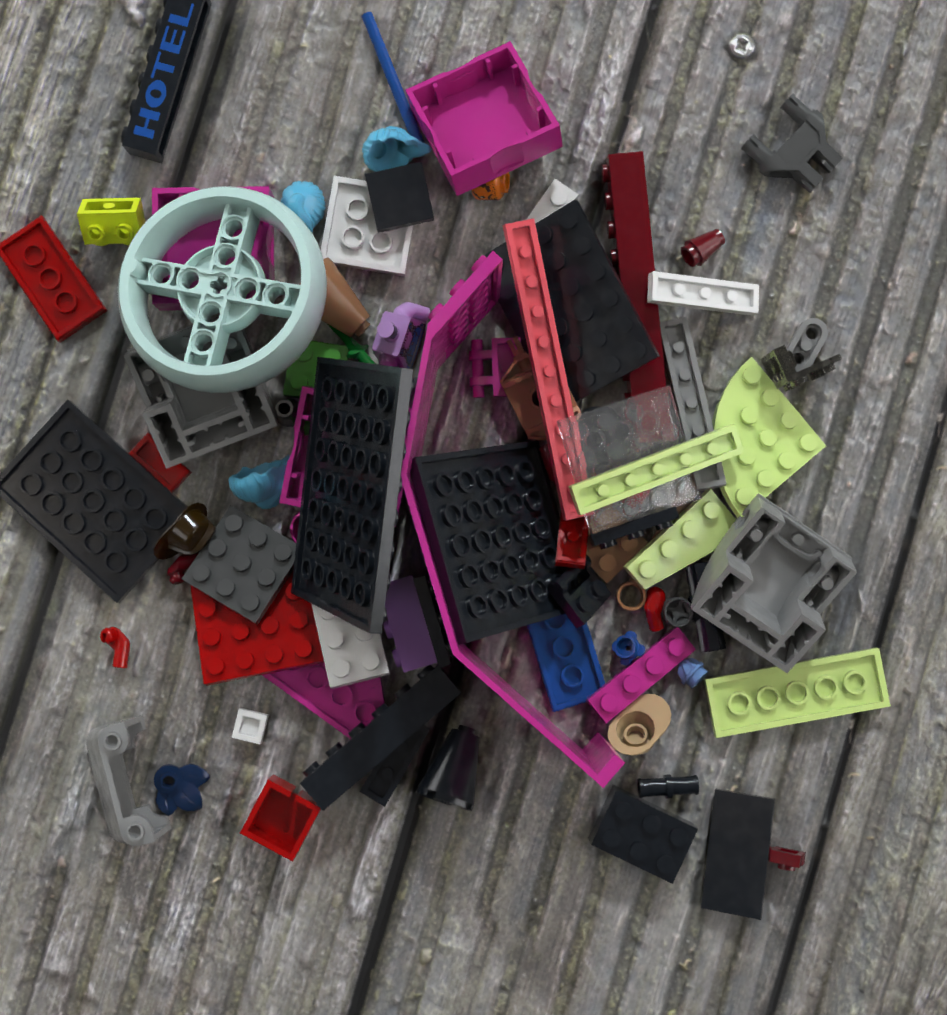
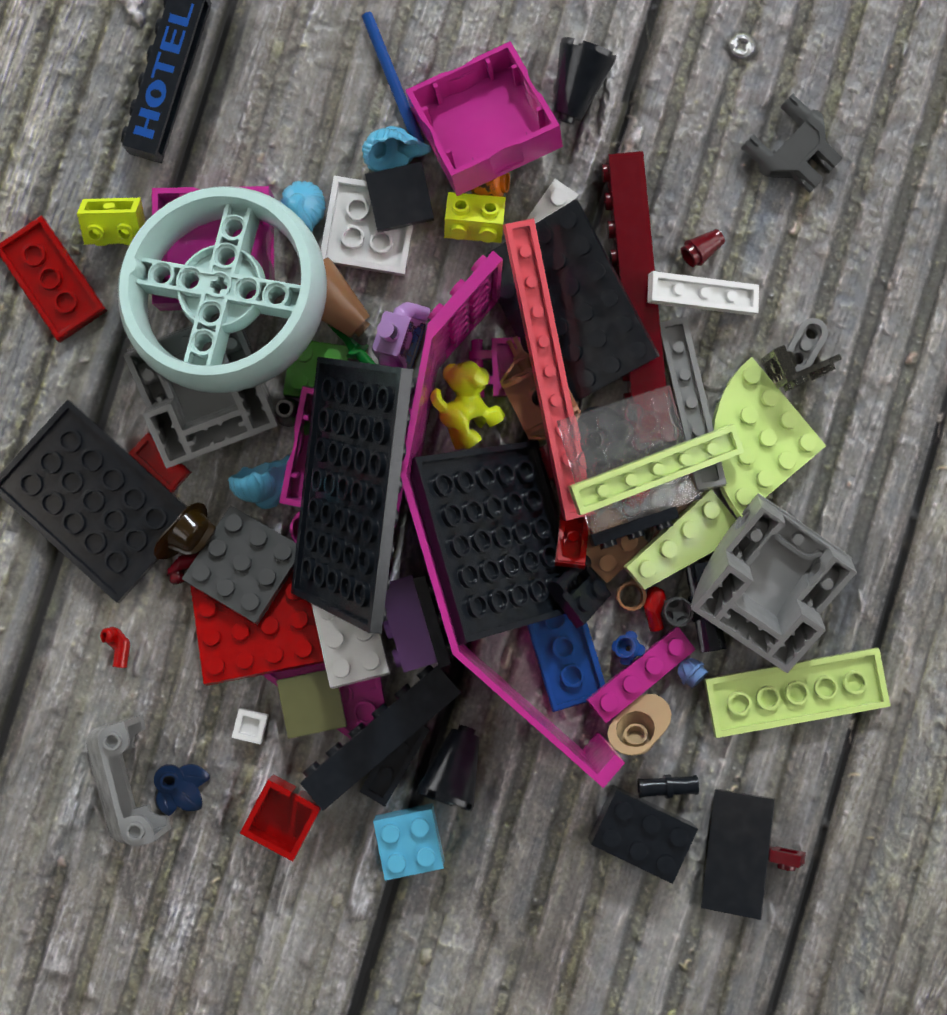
none -> olive tile [276,670,347,739]
none -> medium azure brick [373,803,445,881]
none -> neon yellow animal [429,360,505,450]
none -> neon yellow brick [444,192,506,243]
none -> black cone [554,37,617,125]

